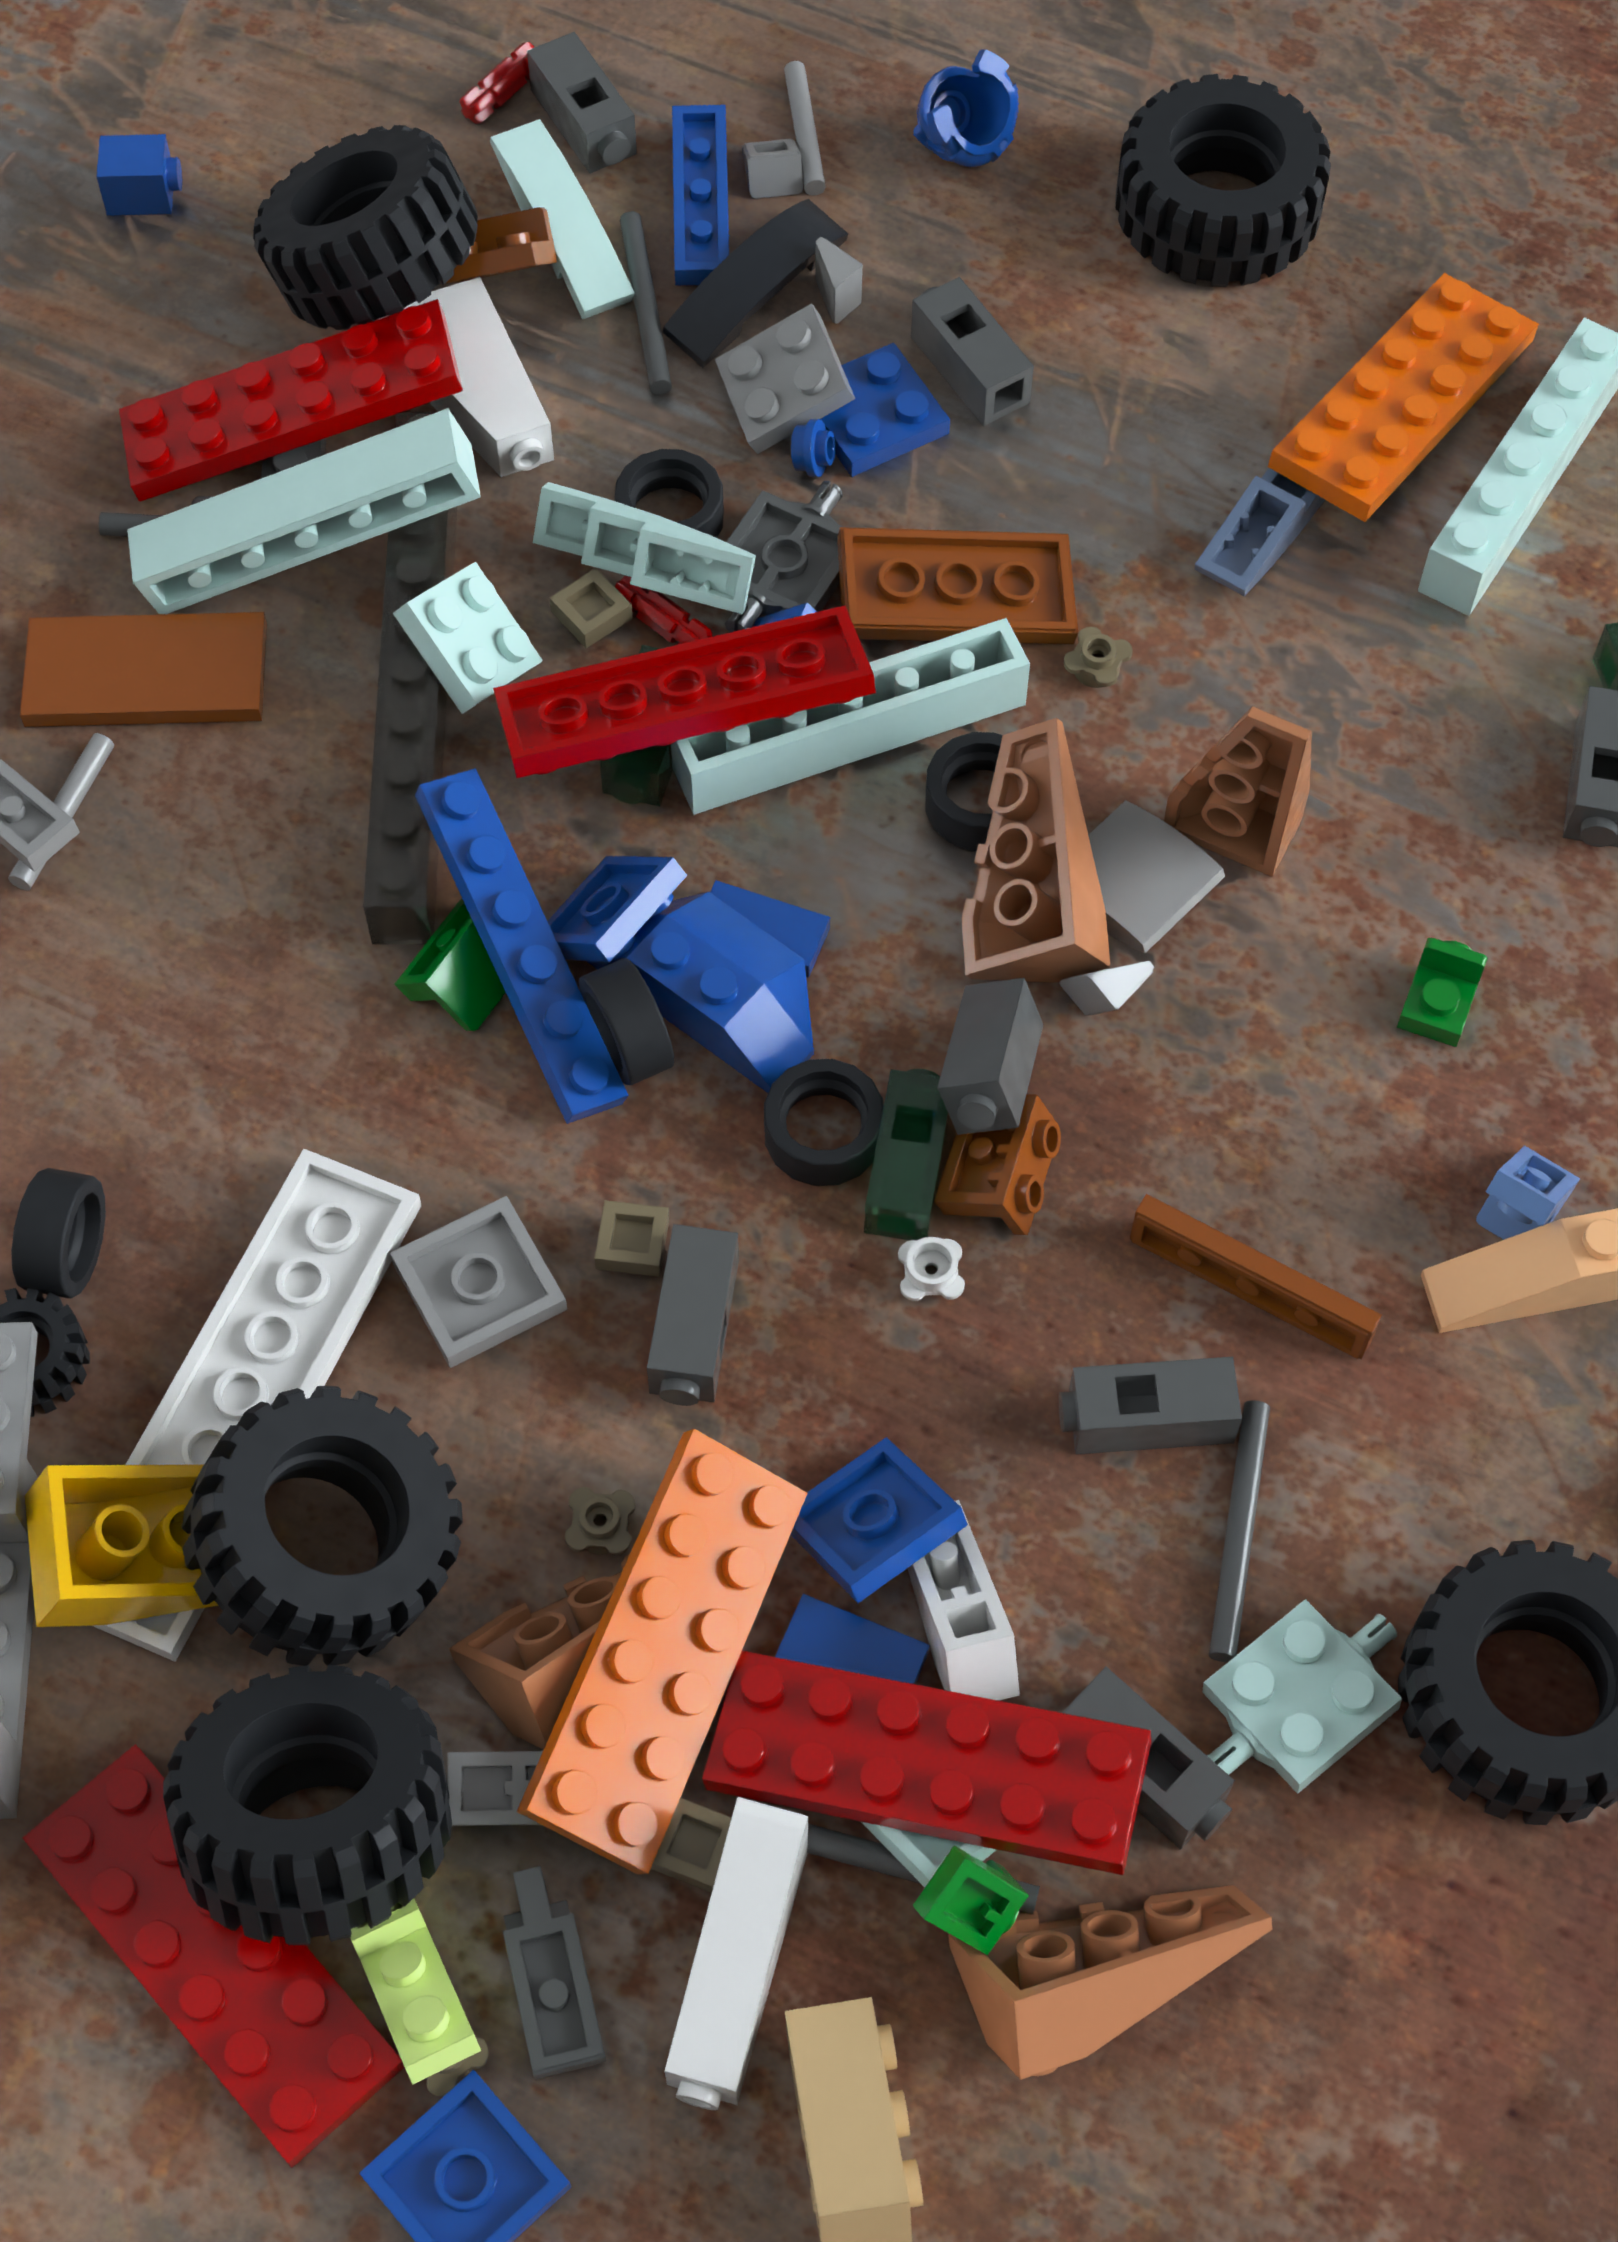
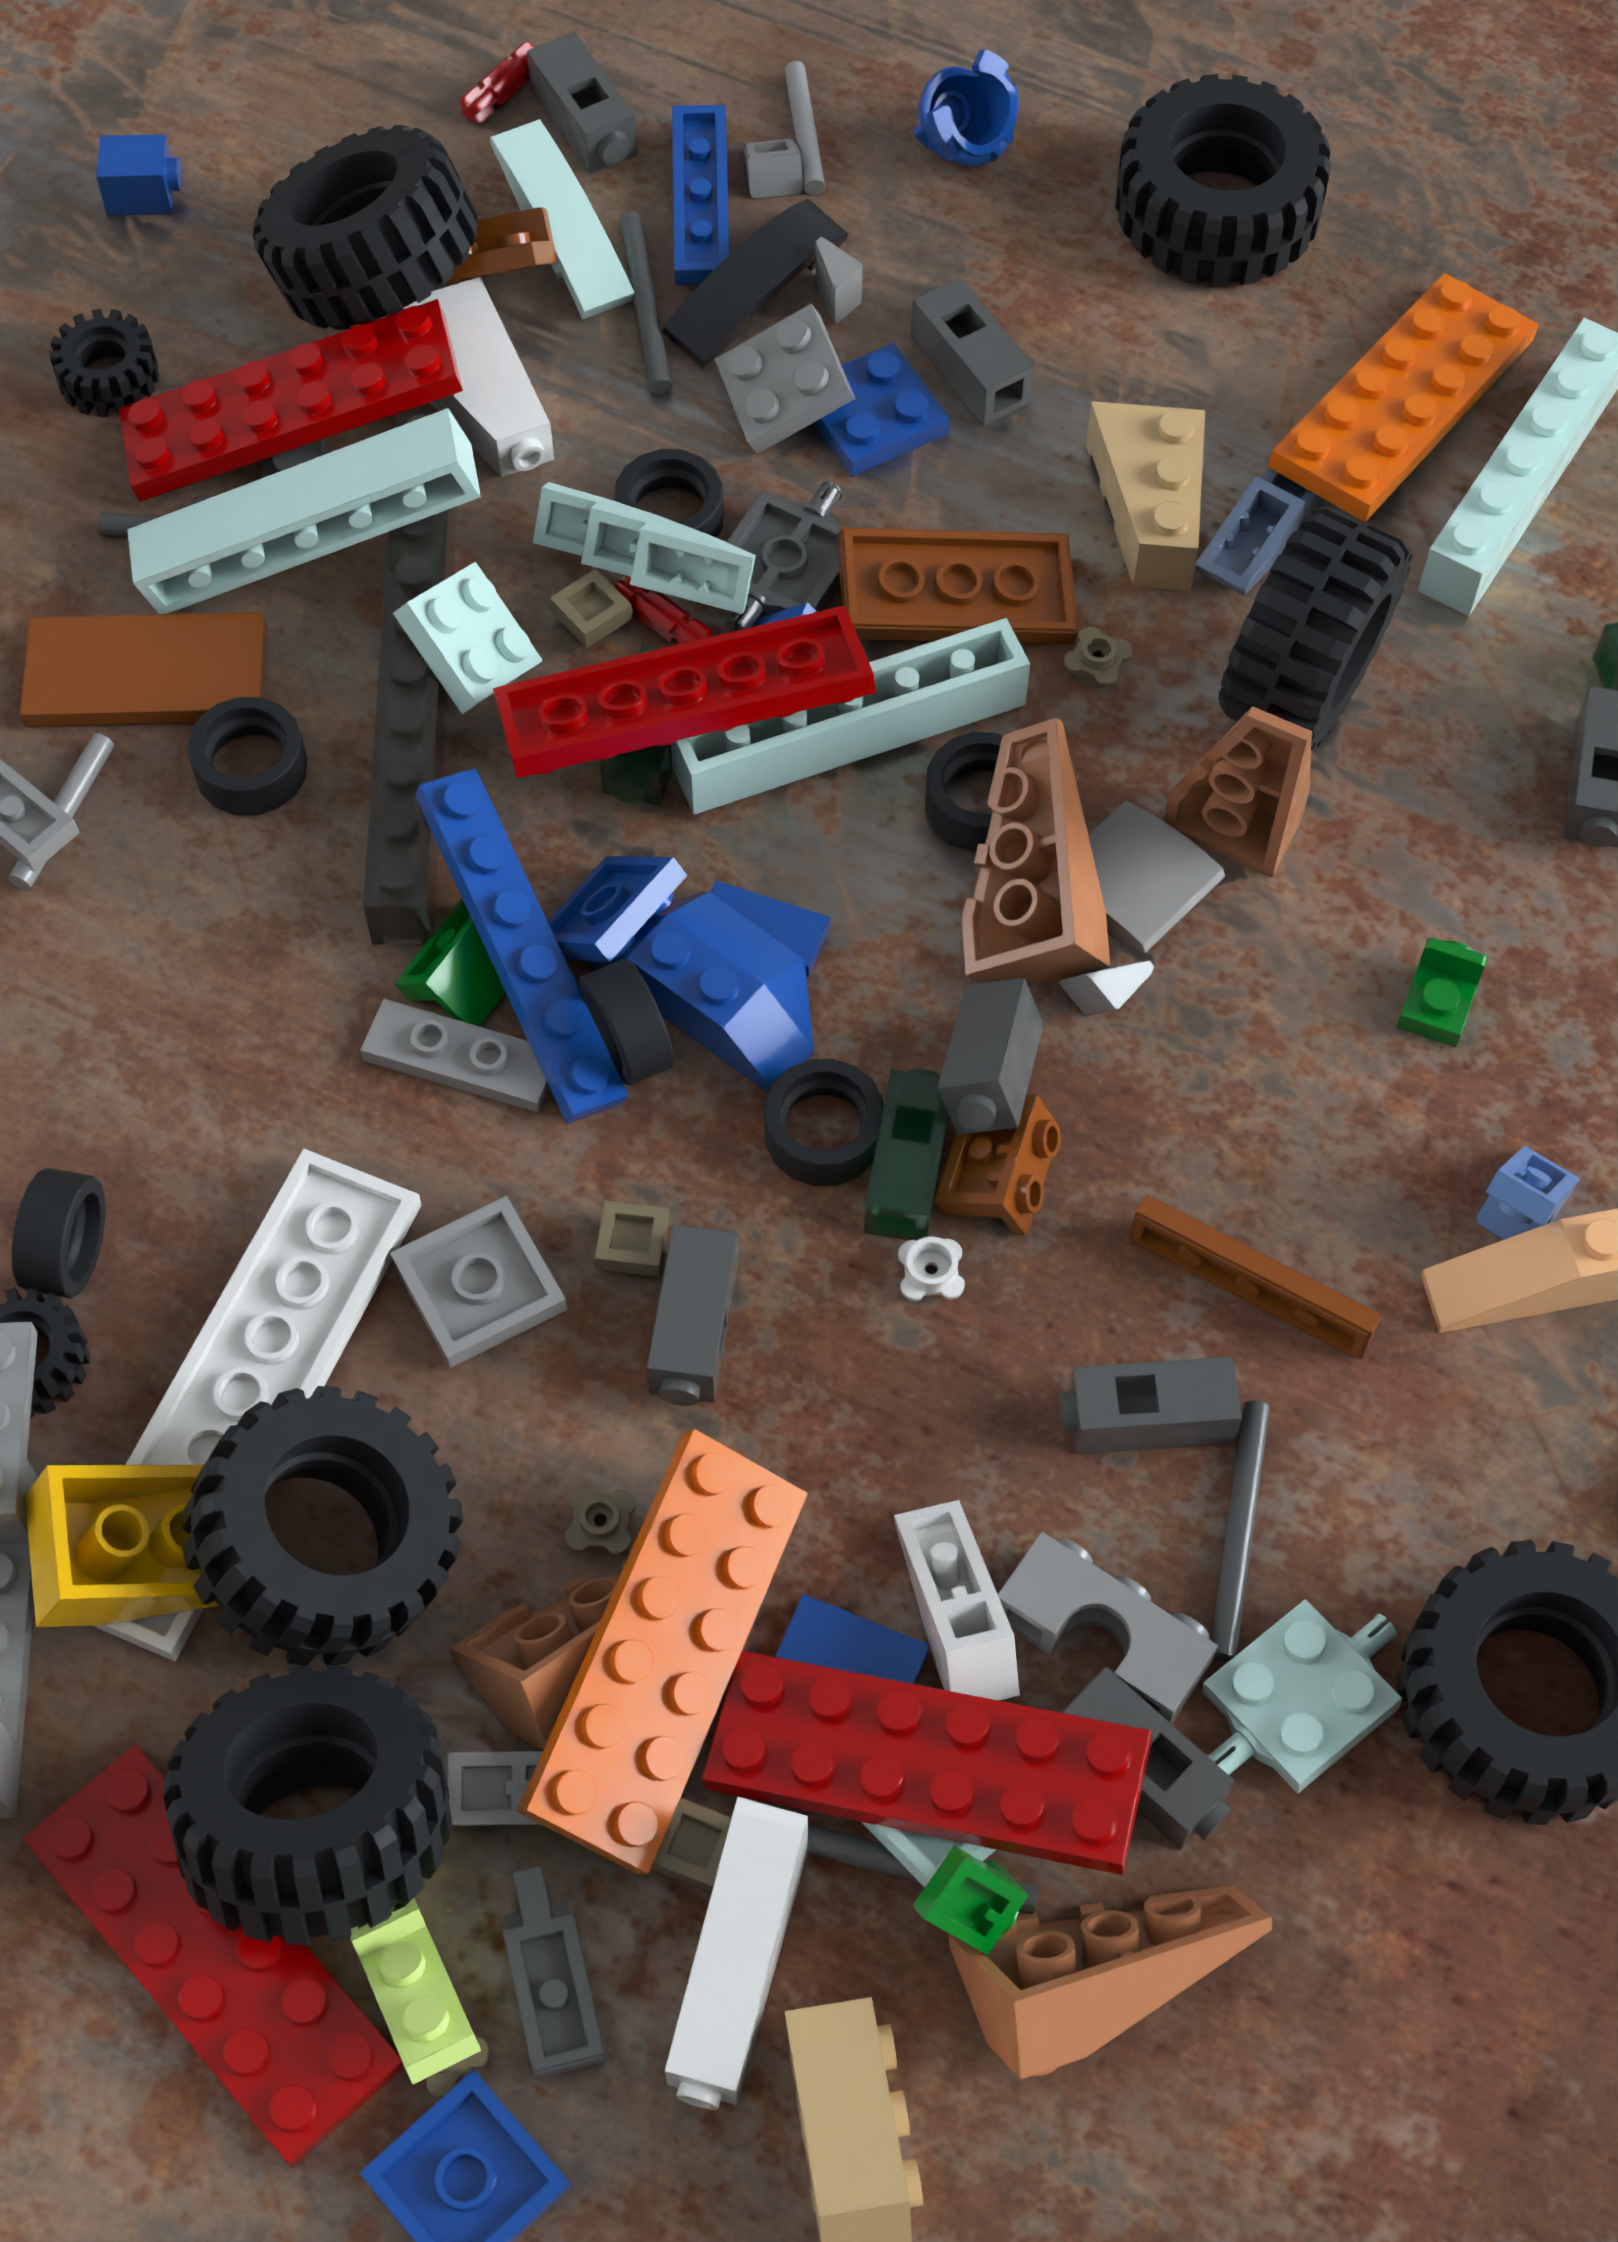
blue plate [790,1437,968,1603] -> none
blue plate [791,419,836,477] -> none
none -> black tyre [49,309,159,417]
none -> black tyre [187,697,308,815]
none -> light grey plate [360,998,550,1113]
none -> light grey arch [998,1531,1218,1724]
none -> tan wedge [1085,401,1206,591]
none -> black tyre [1218,507,1413,750]

